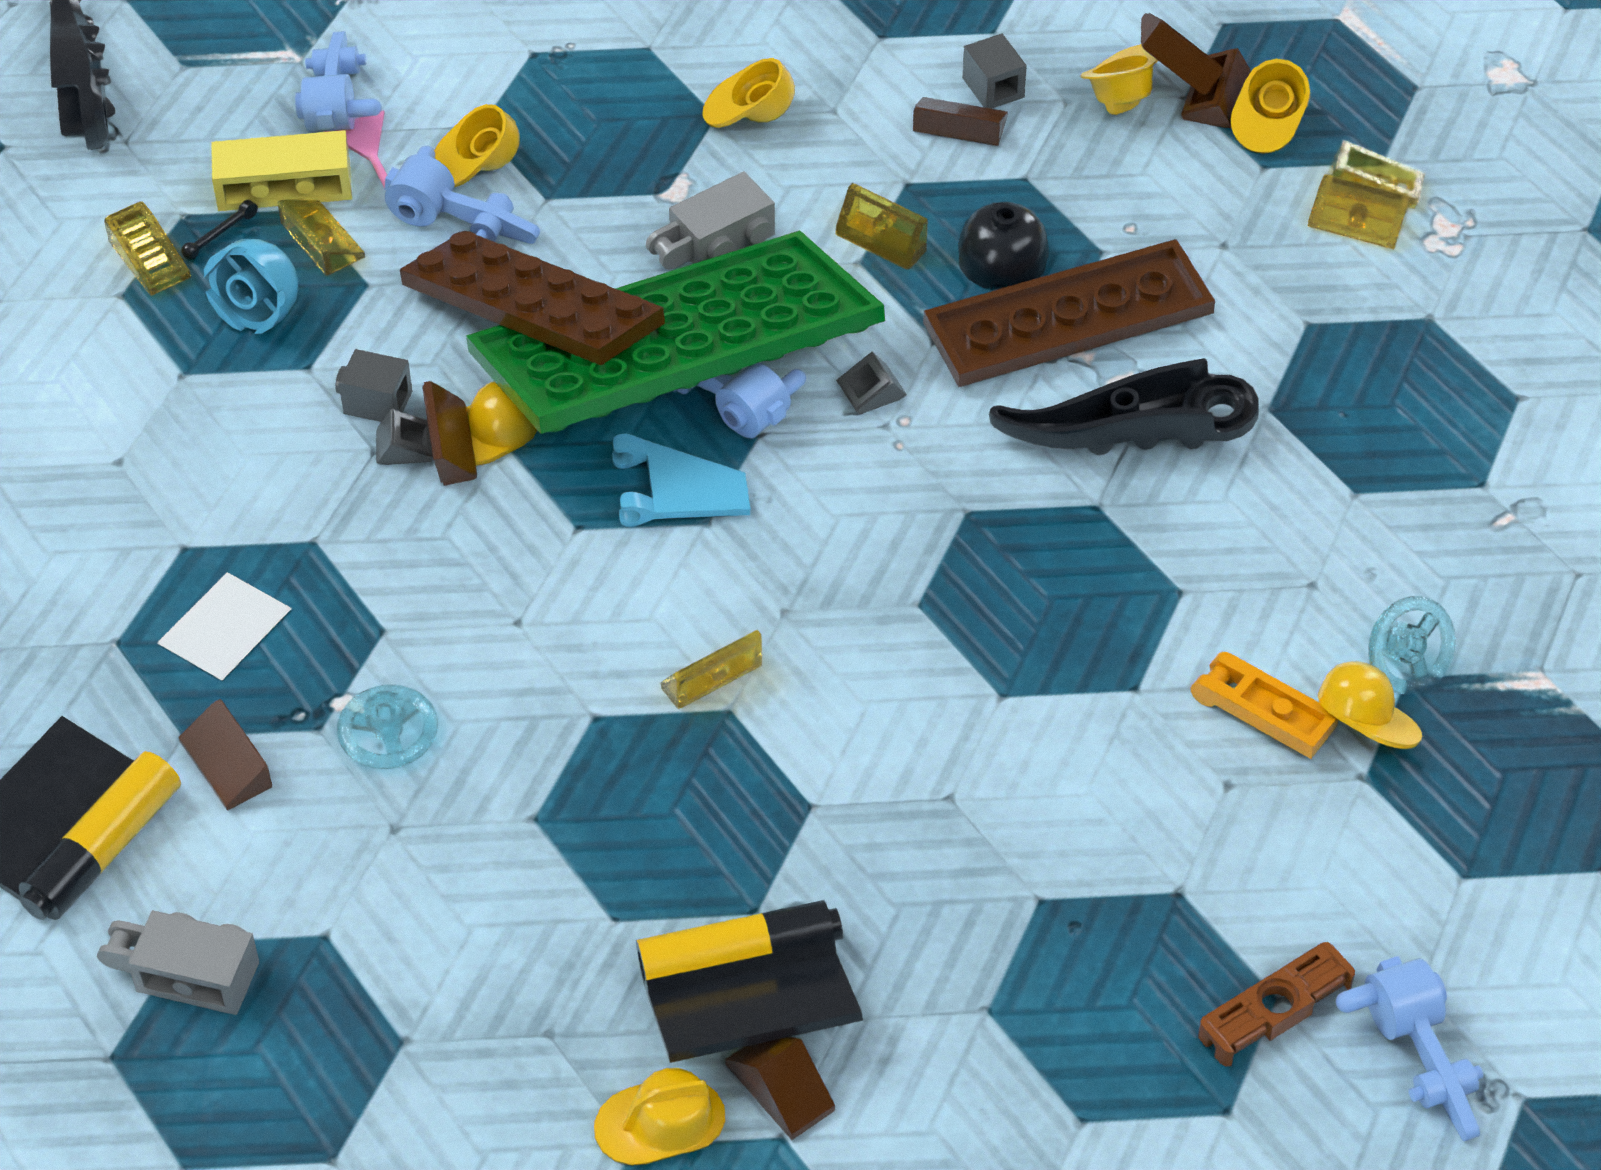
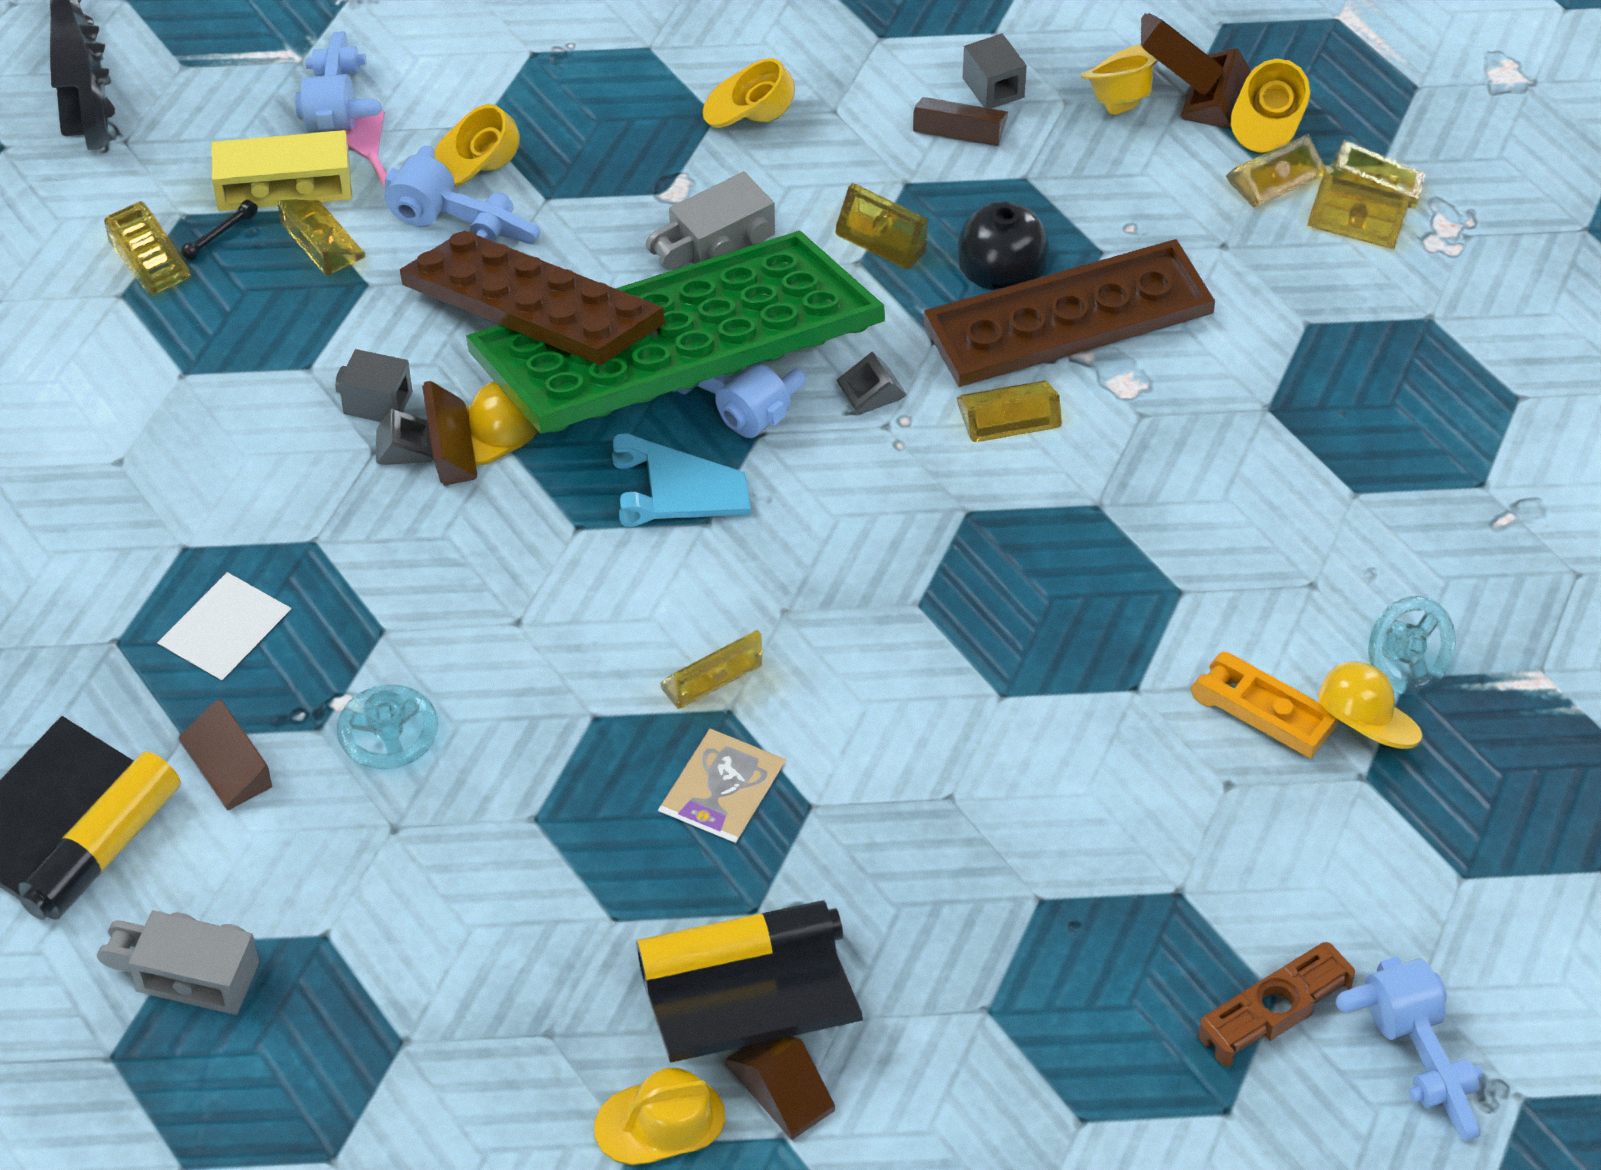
medium azure cylinder [204,239,298,334] -> none
black animal [989,358,1259,455] -> none
none -> sticker [658,729,787,843]
none -> clear yellow slope [957,380,1062,442]
none -> clear yellow slope [1225,134,1328,208]

